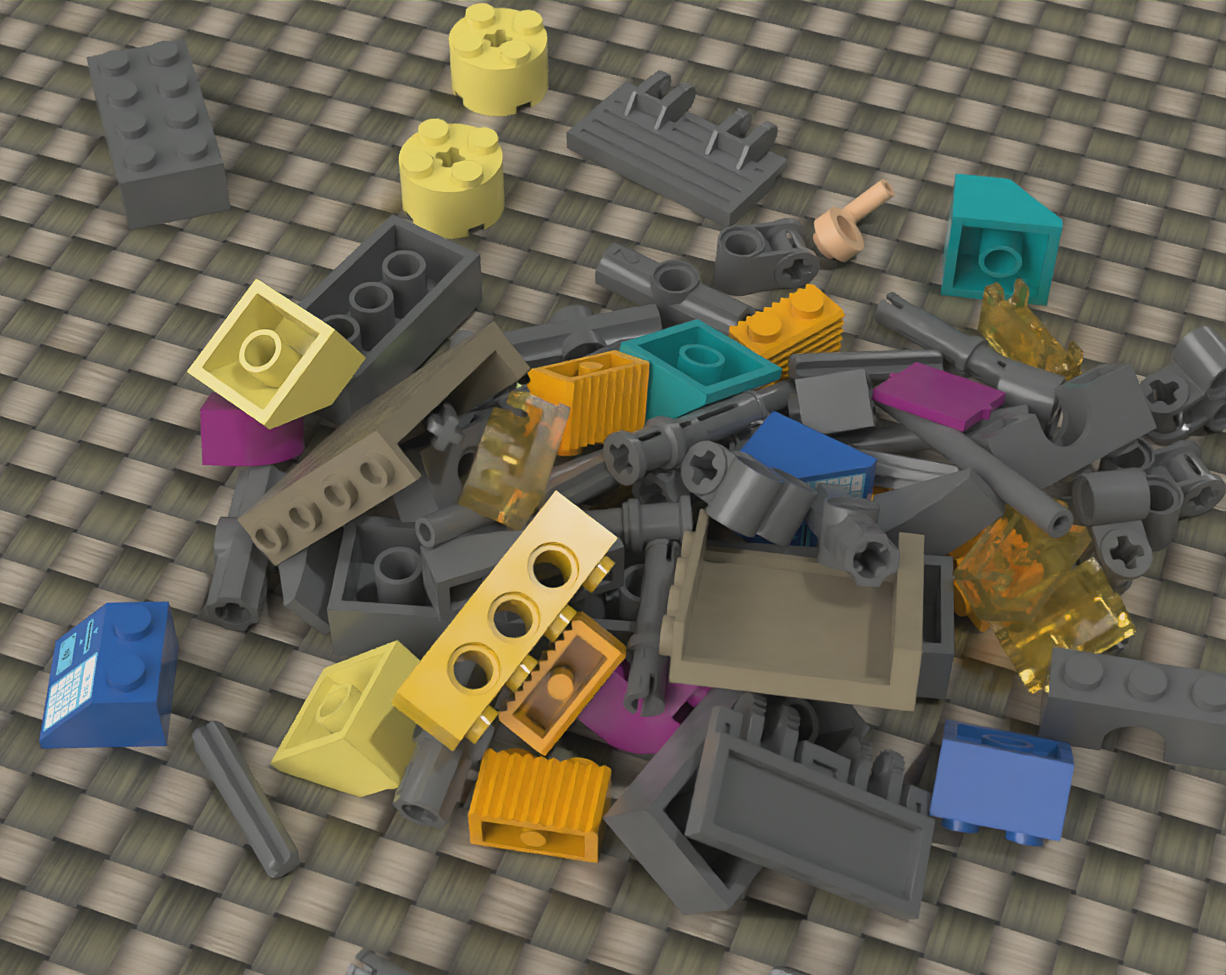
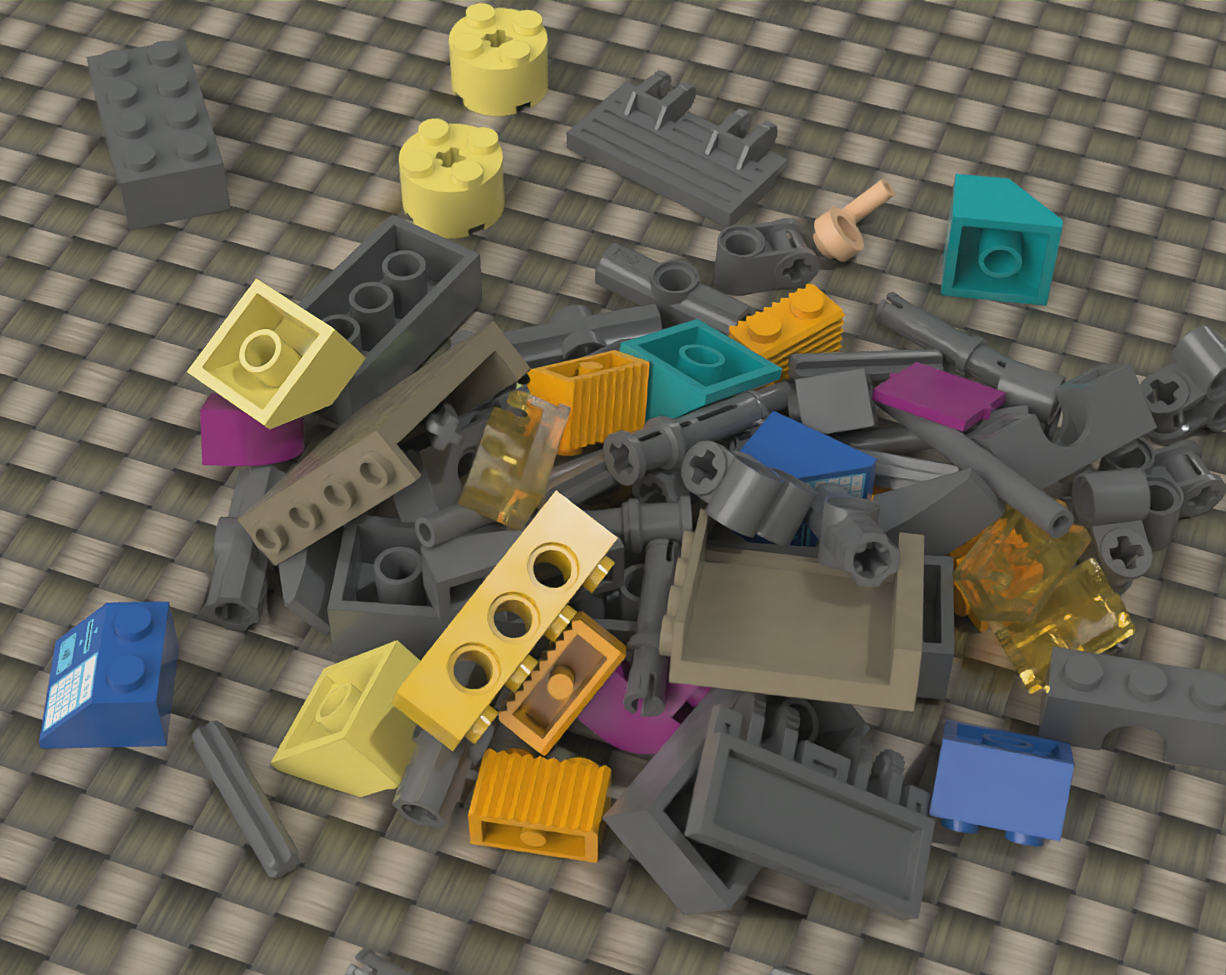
clear yellow hinge [978,278,1084,383] -> none

